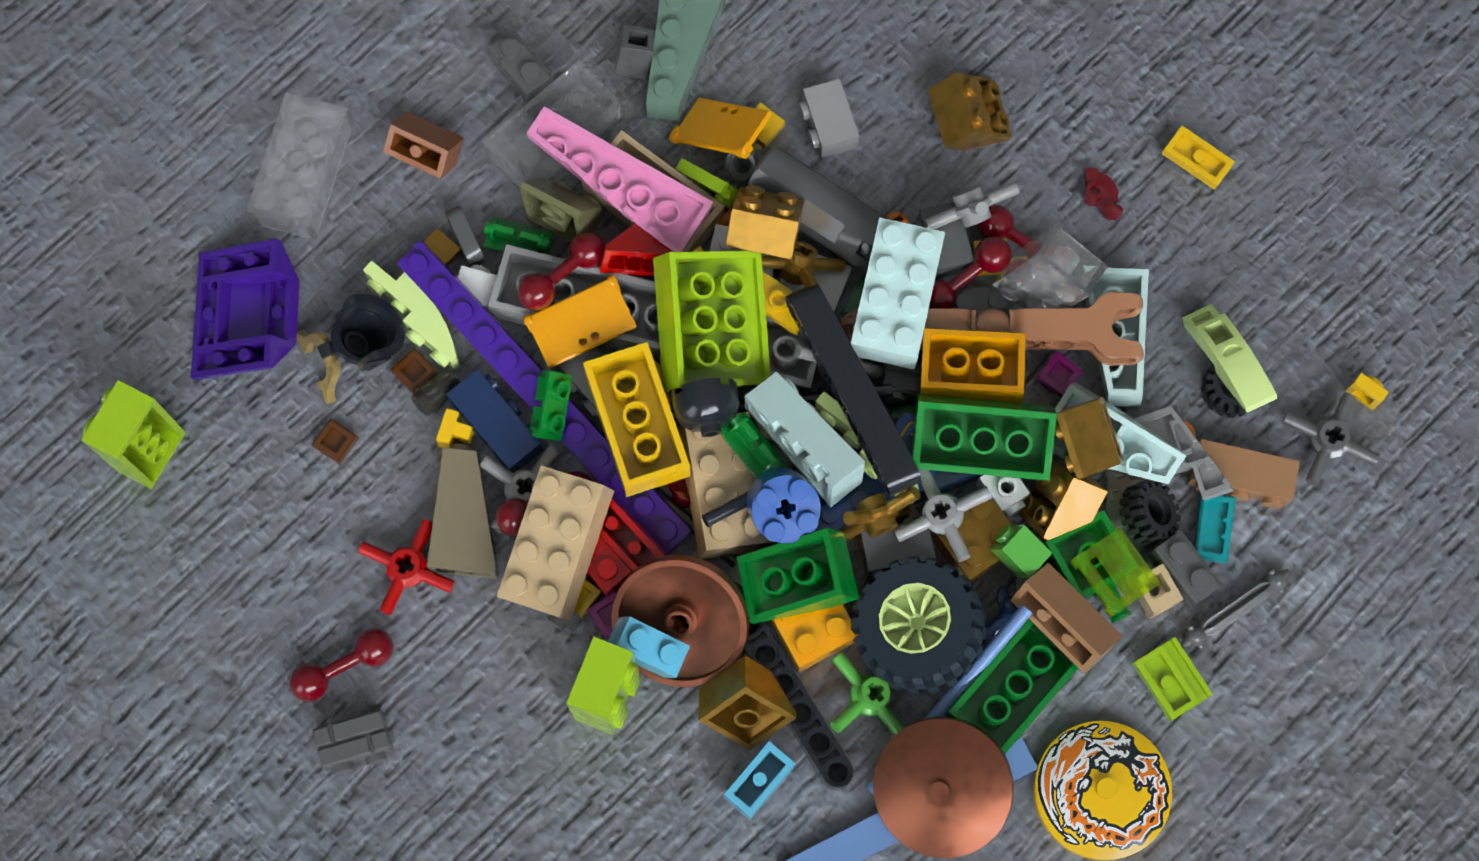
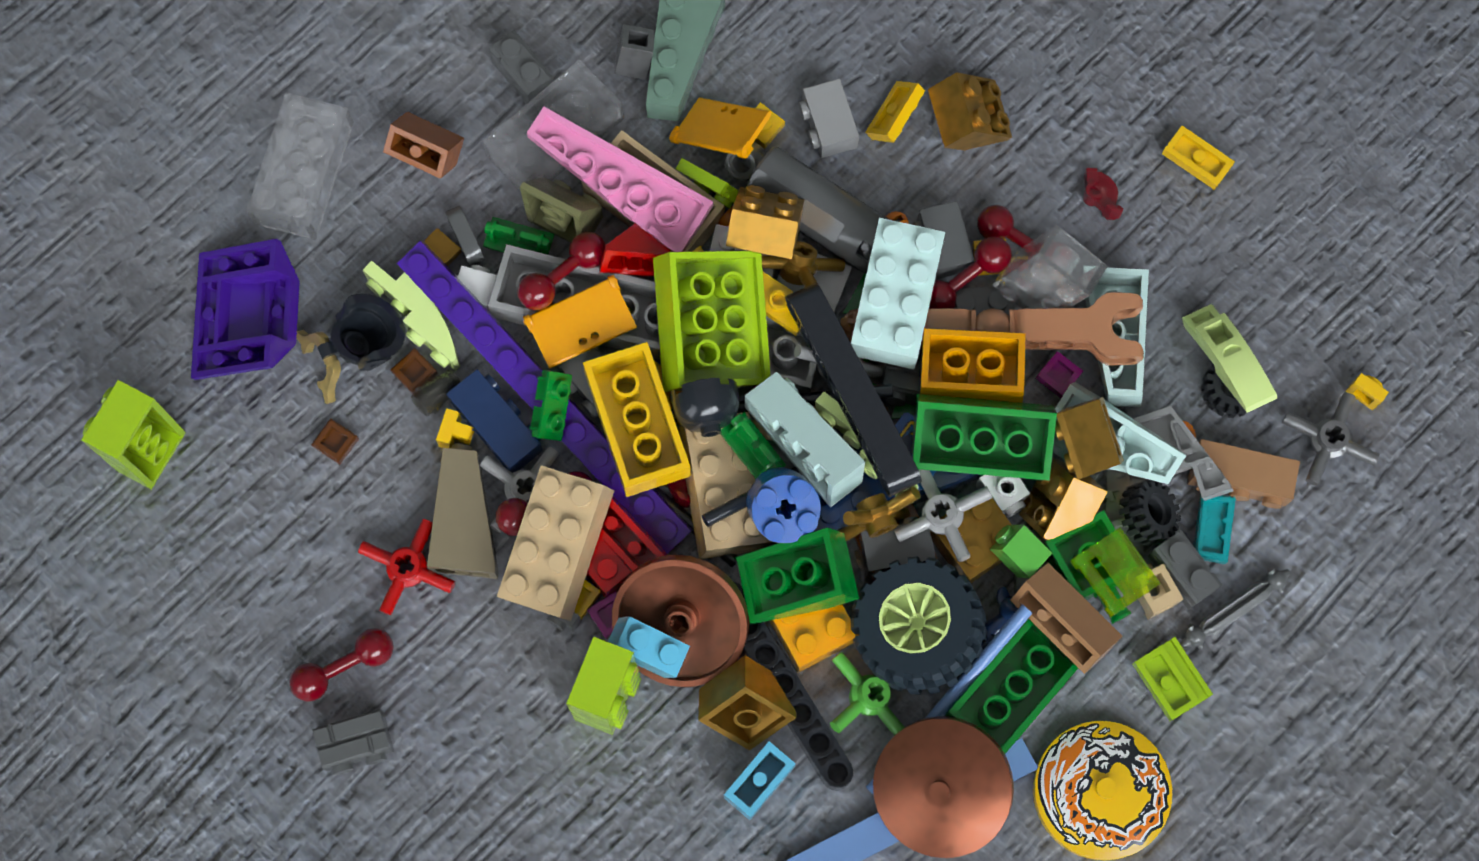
light grey bar [924,181,1020,229] -> none
none -> yellow plate [865,81,925,143]

